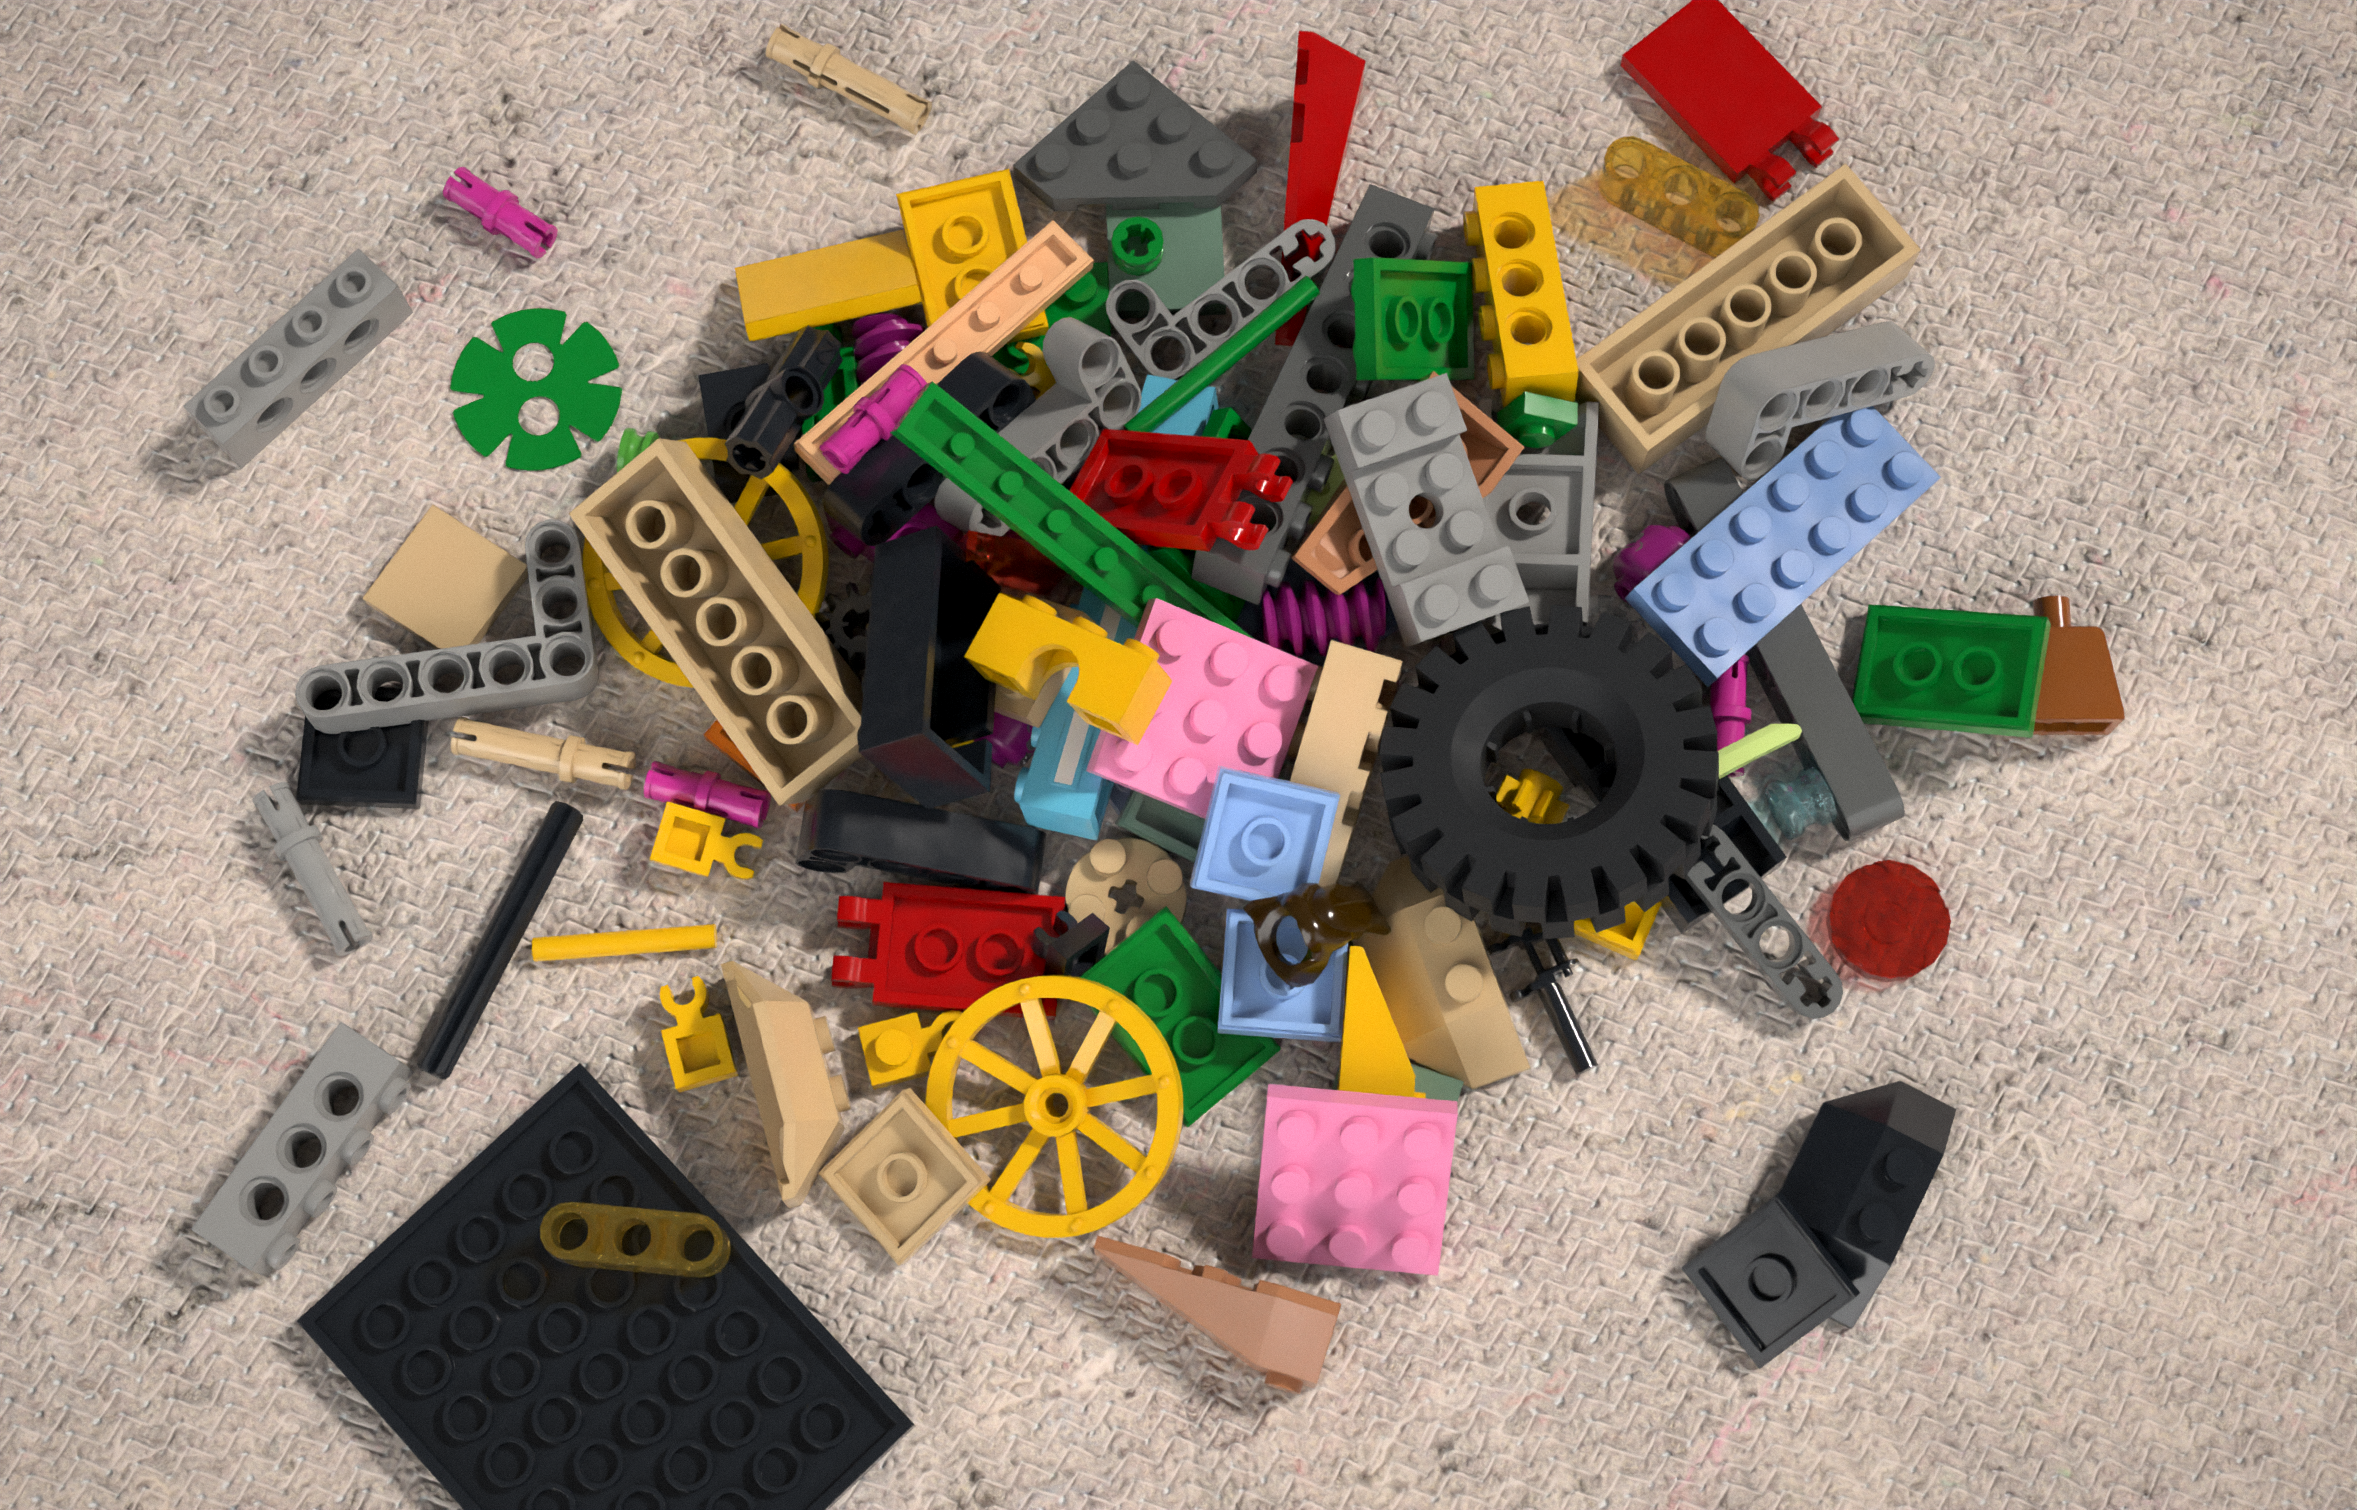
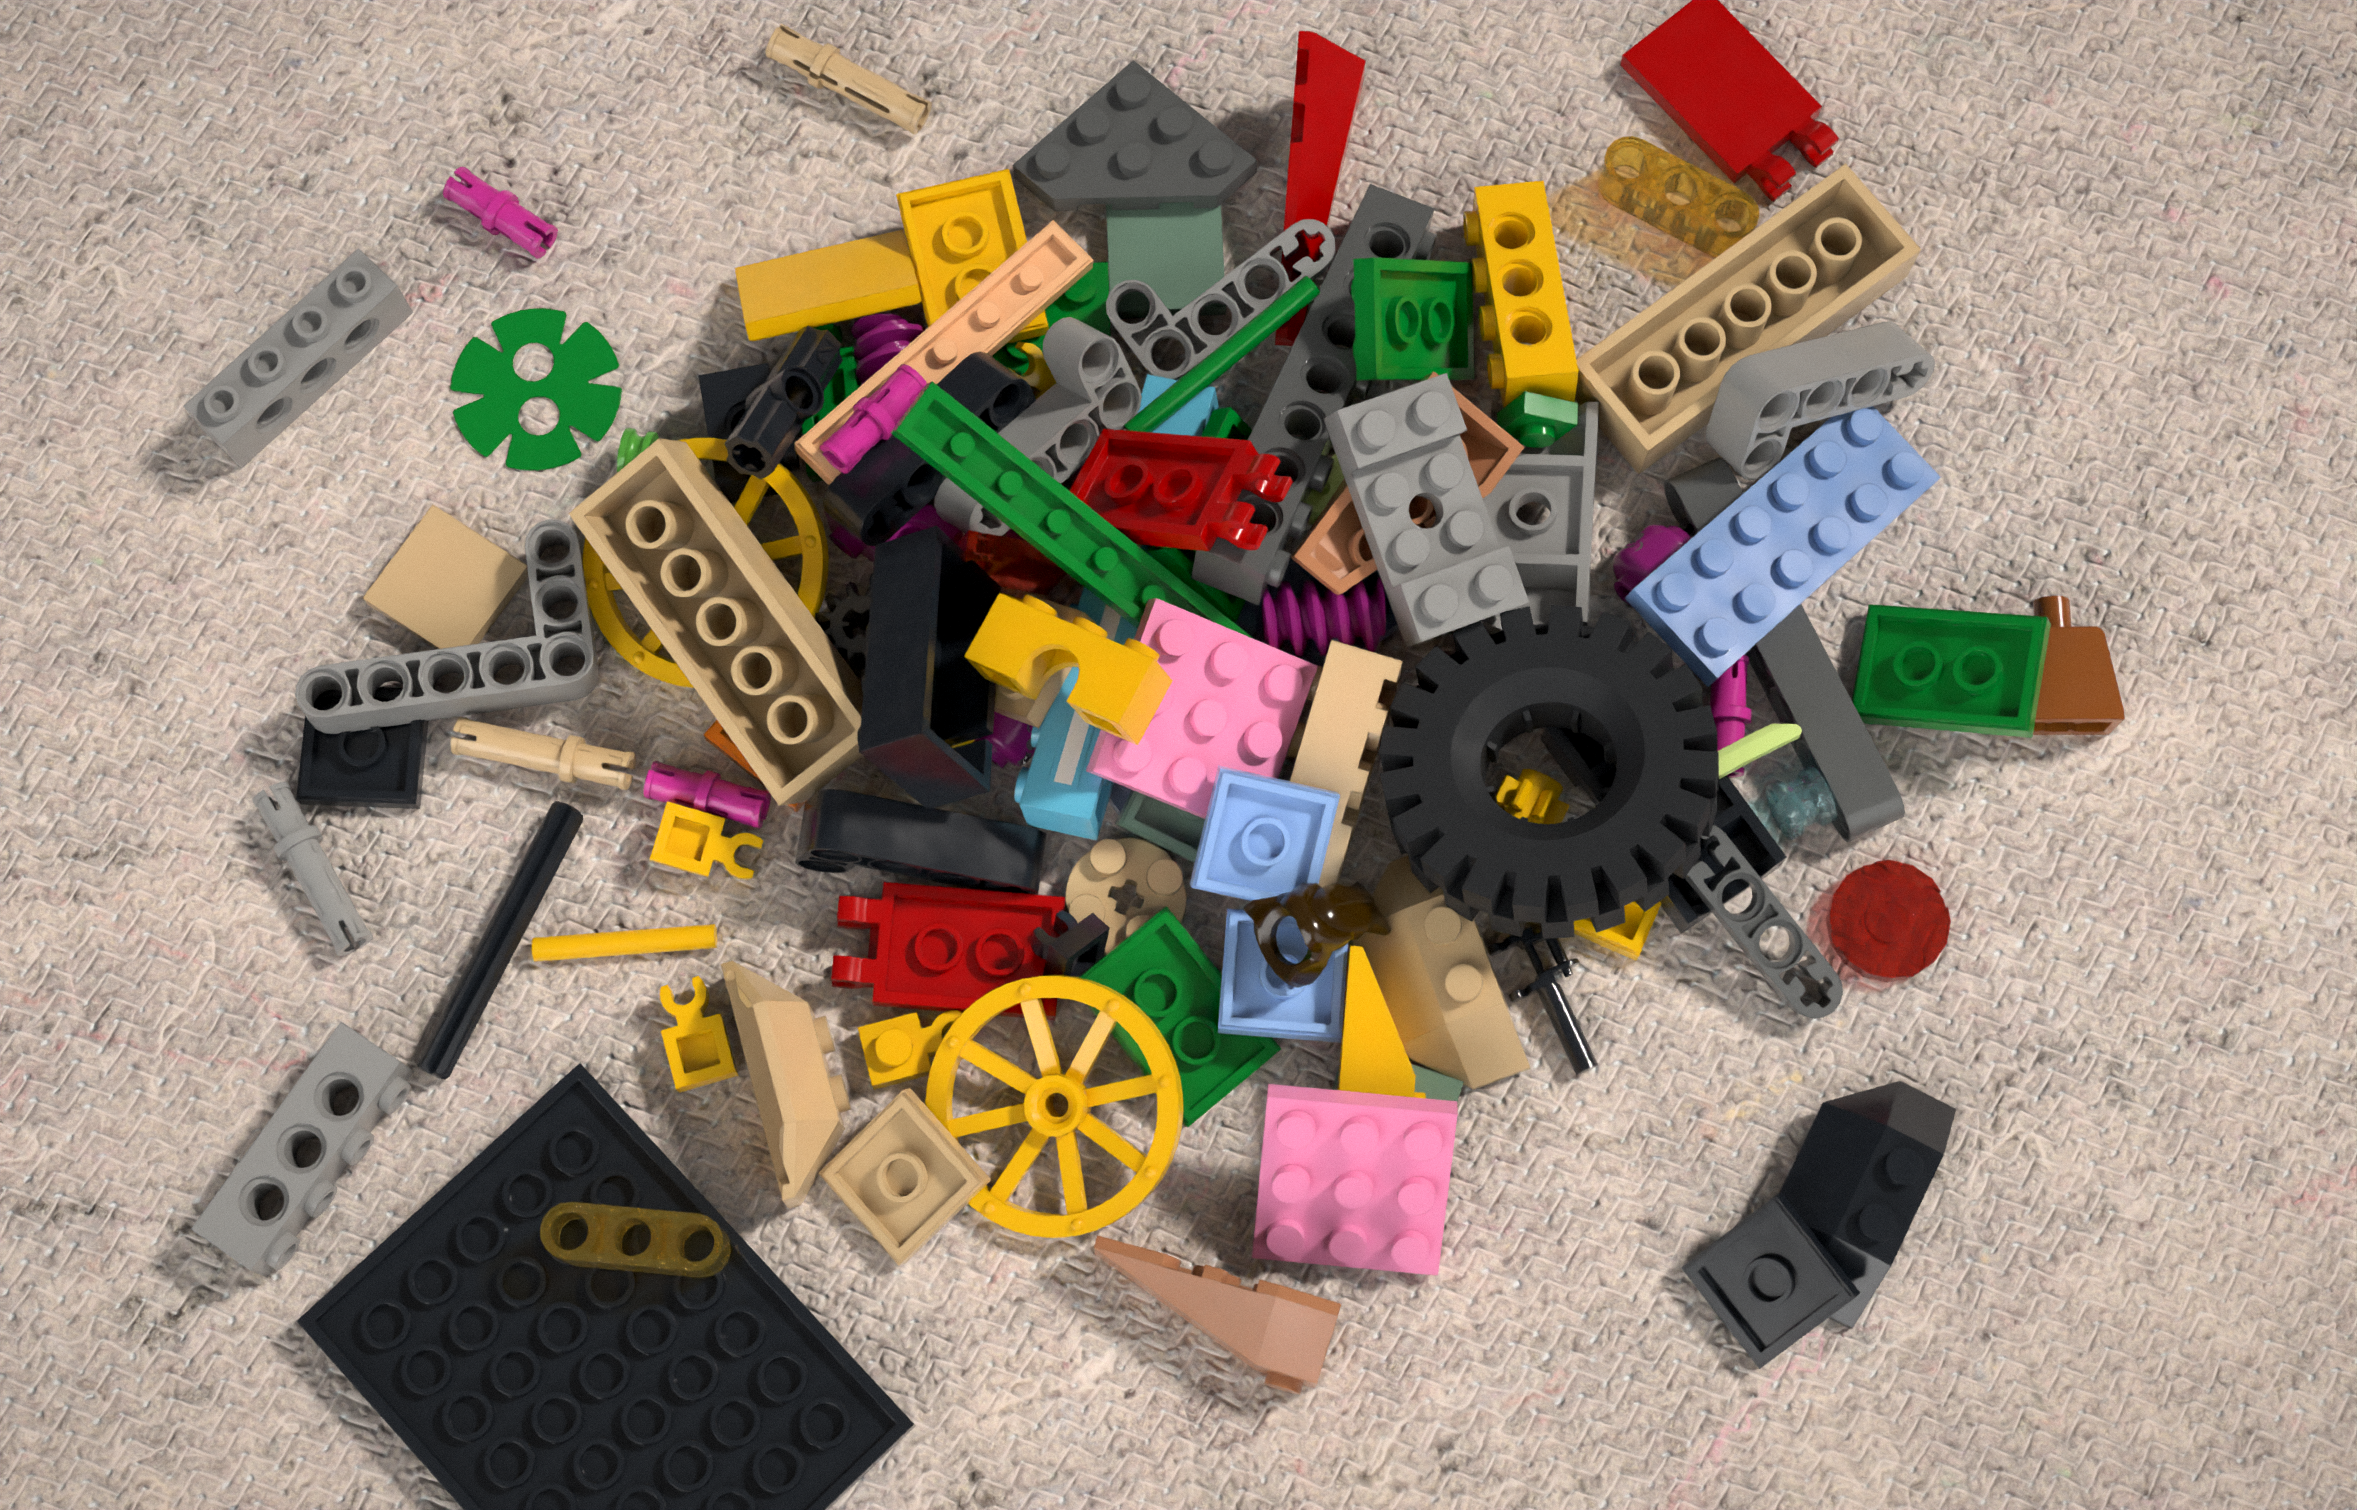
green bush [1111,216,1164,276] -> none

